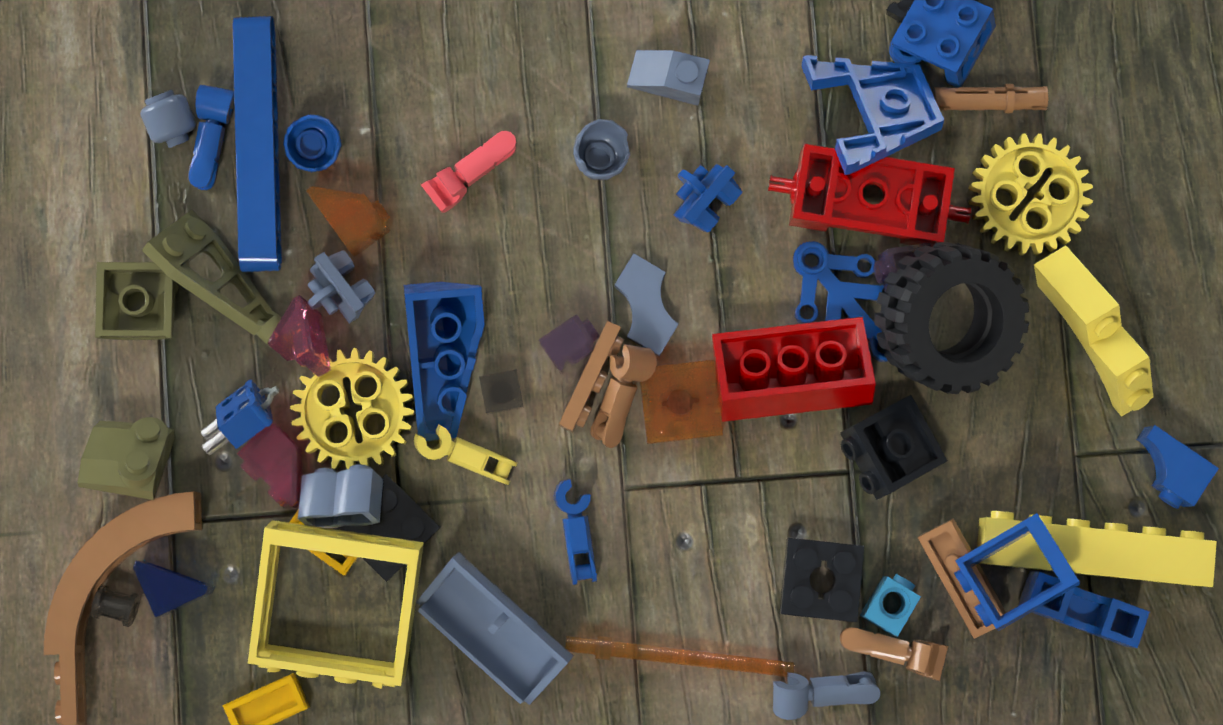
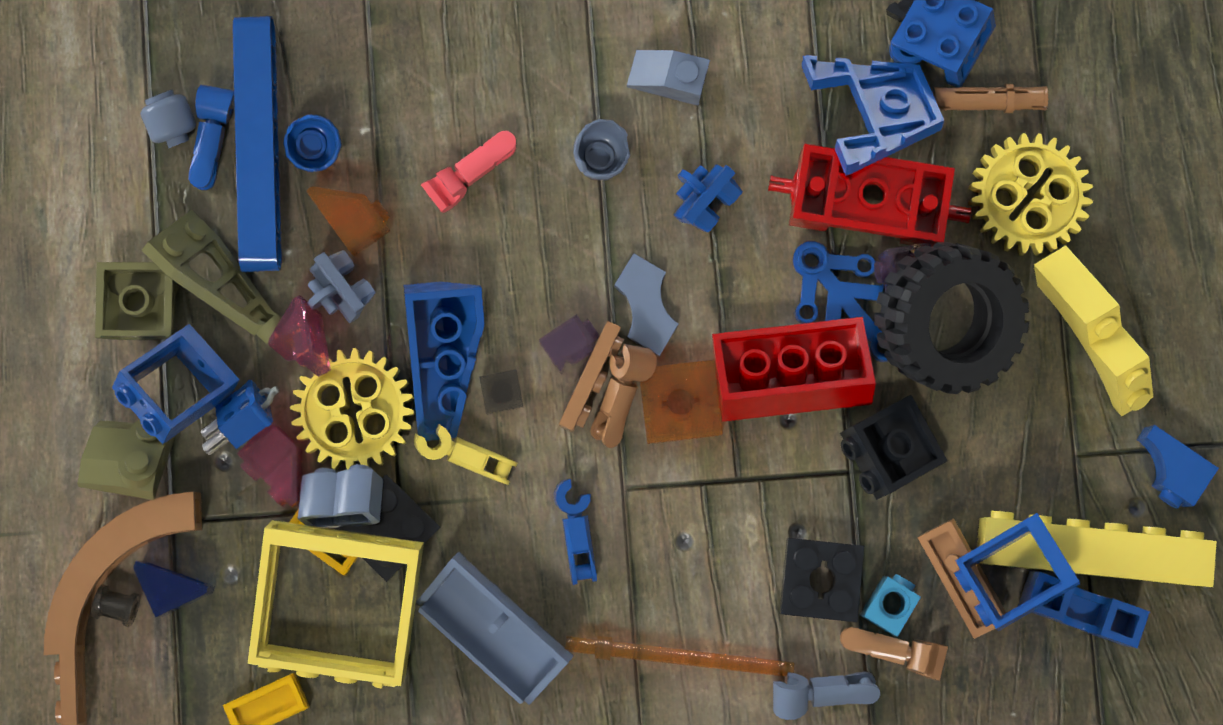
none -> blue window [112,324,240,445]

